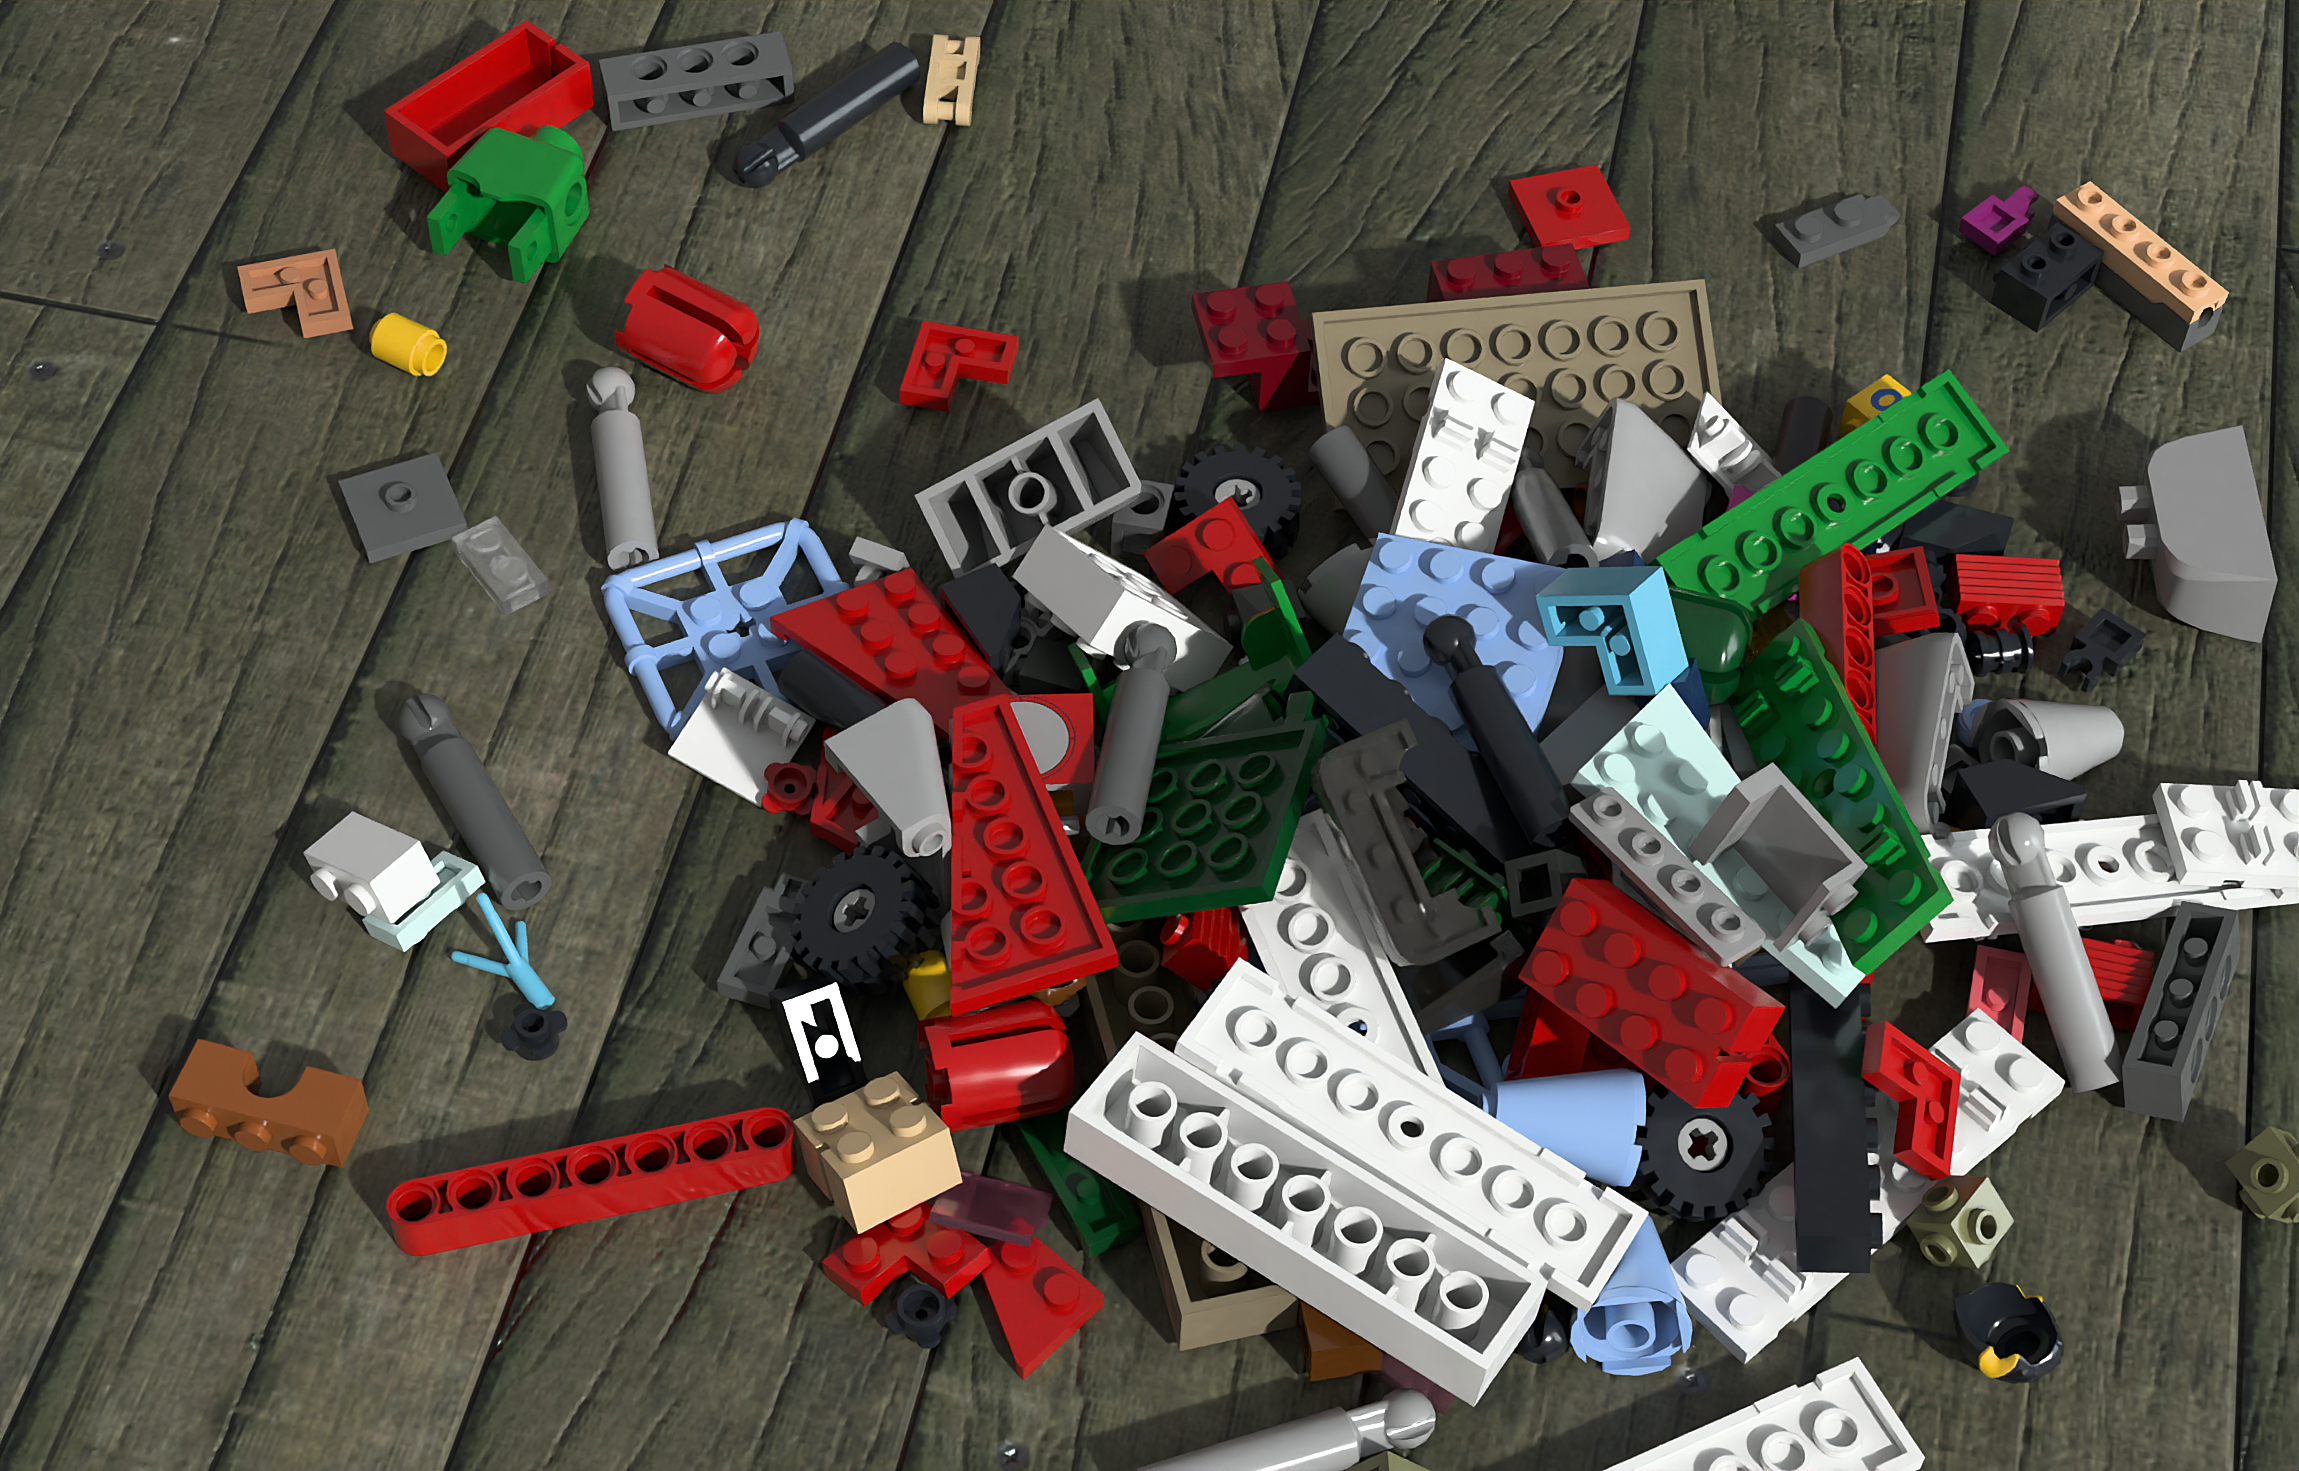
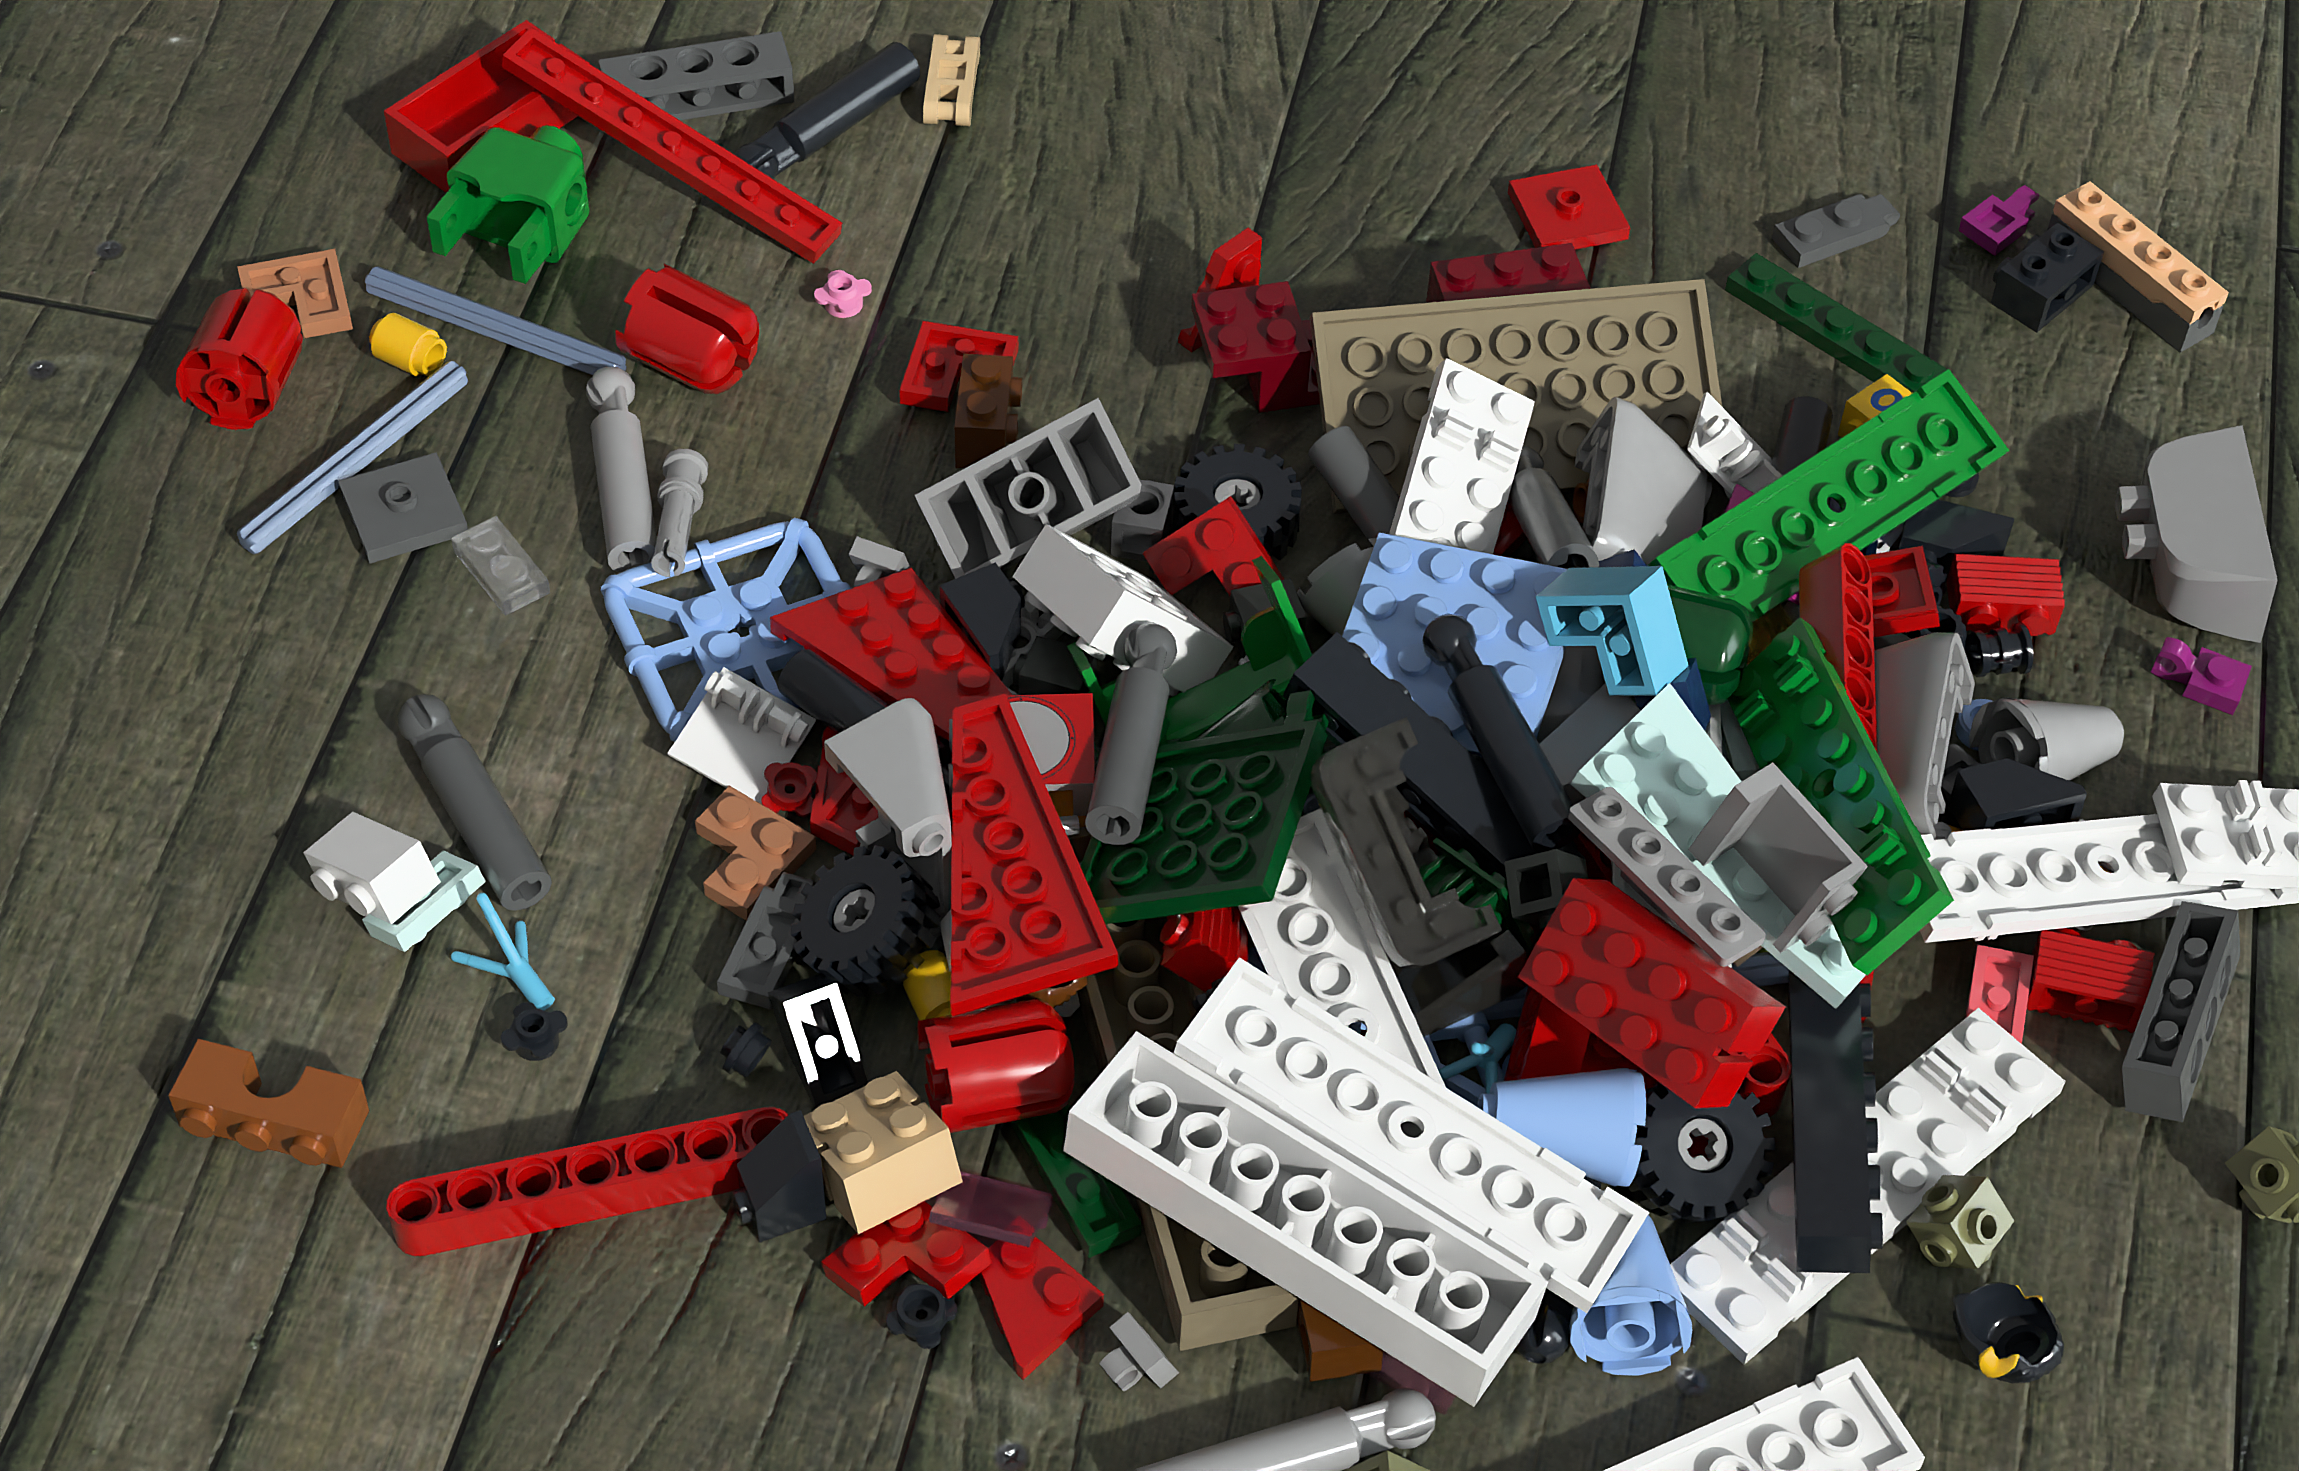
red plate [1861,1020,1961,1181] -> none
light grey piece [1988,812,2124,1093] -> none
black plate [2058,608,2146,693] -> none
none -> red cylinder [176,288,303,430]
none -> axle [237,361,468,554]
none -> sand blue axle [365,266,627,375]
none -> red plate [502,27,843,264]
none -> light grey pin [651,449,709,577]
none -> nougat plate [695,785,816,921]
none -> black plate [720,1022,772,1078]
none -> black slope [731,1110,827,1243]
none -> bright pink plate [814,270,872,318]
none -> reddish brown brick [954,354,1022,468]
none -> light grey tile [1099,1312,1179,1392]
none -> red wing [1178,227,1262,353]
none -> medium azure plant [1438,1023,1517,1094]
none -> dark green plate [1725,253,1953,393]
none -> magenta plate [2151,637,2252,715]

